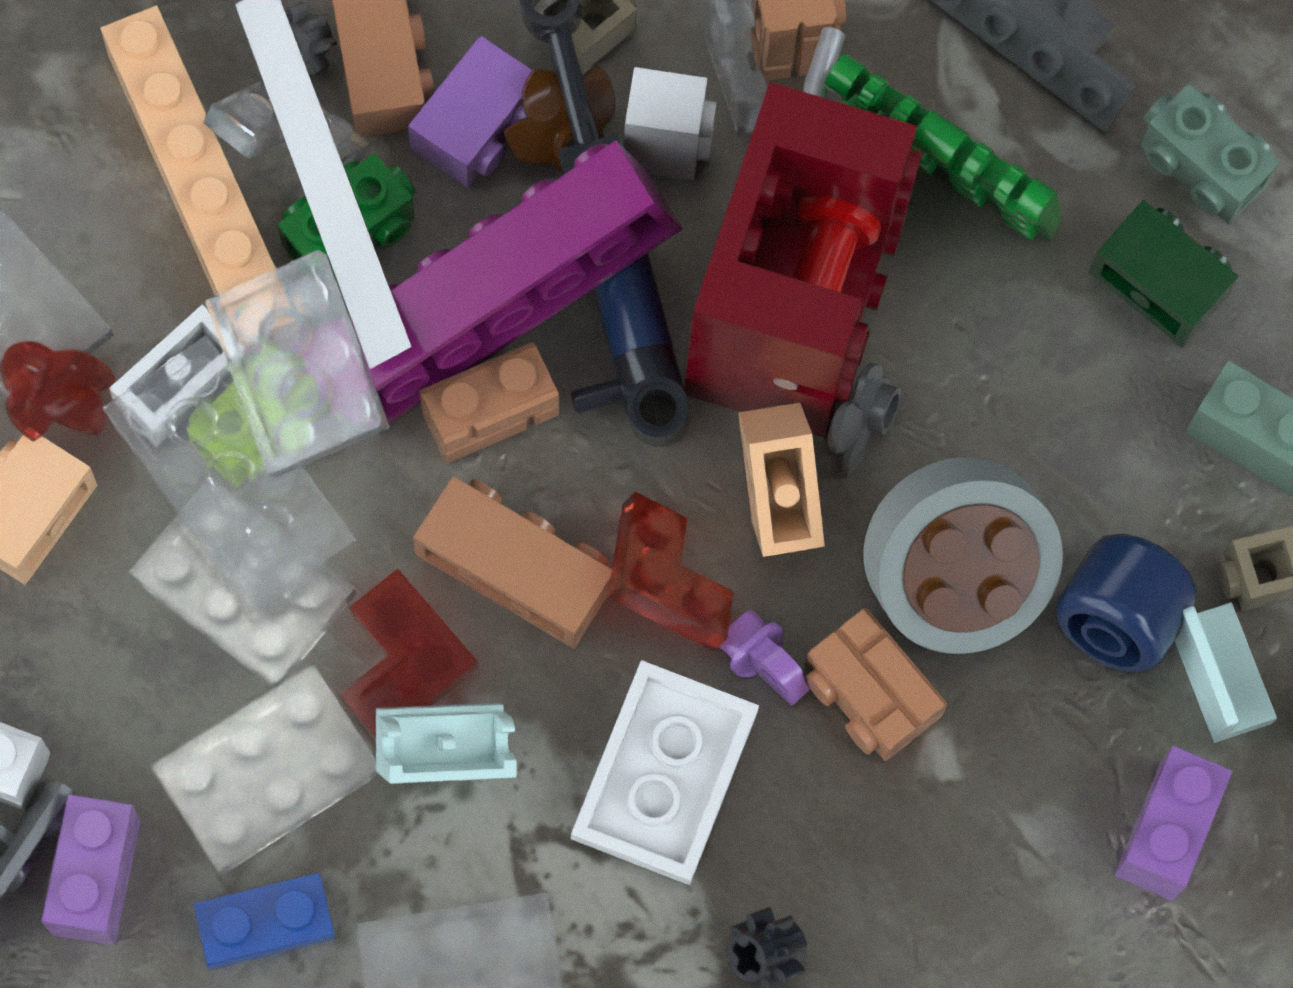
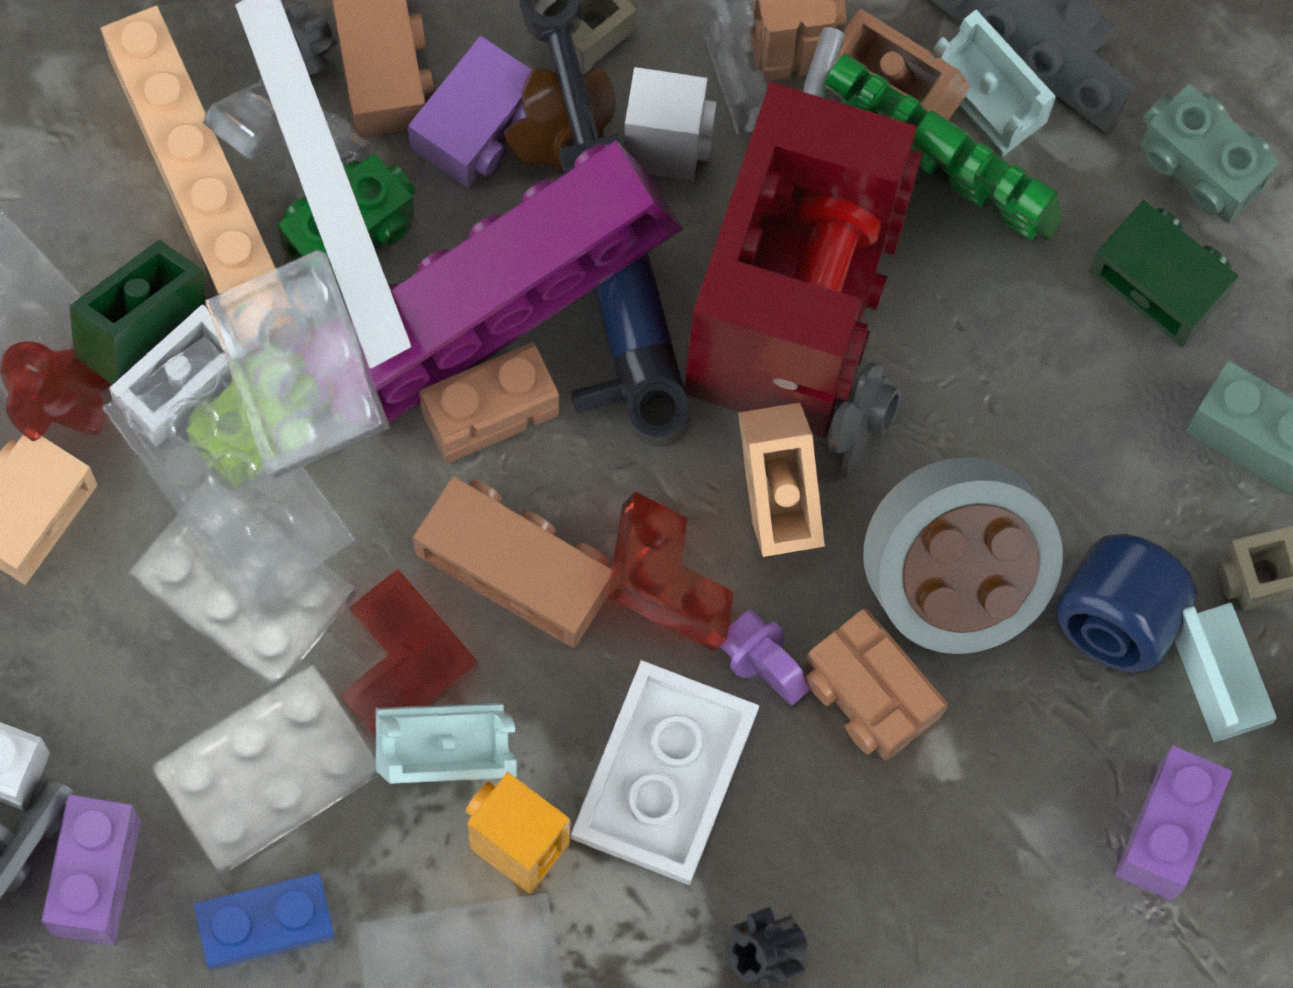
none -> dark green brick [69,240,205,384]
none -> light orange brick [466,772,570,895]
none -> nougat brick [838,9,970,120]
none -> light aqua hinge [932,10,1056,157]

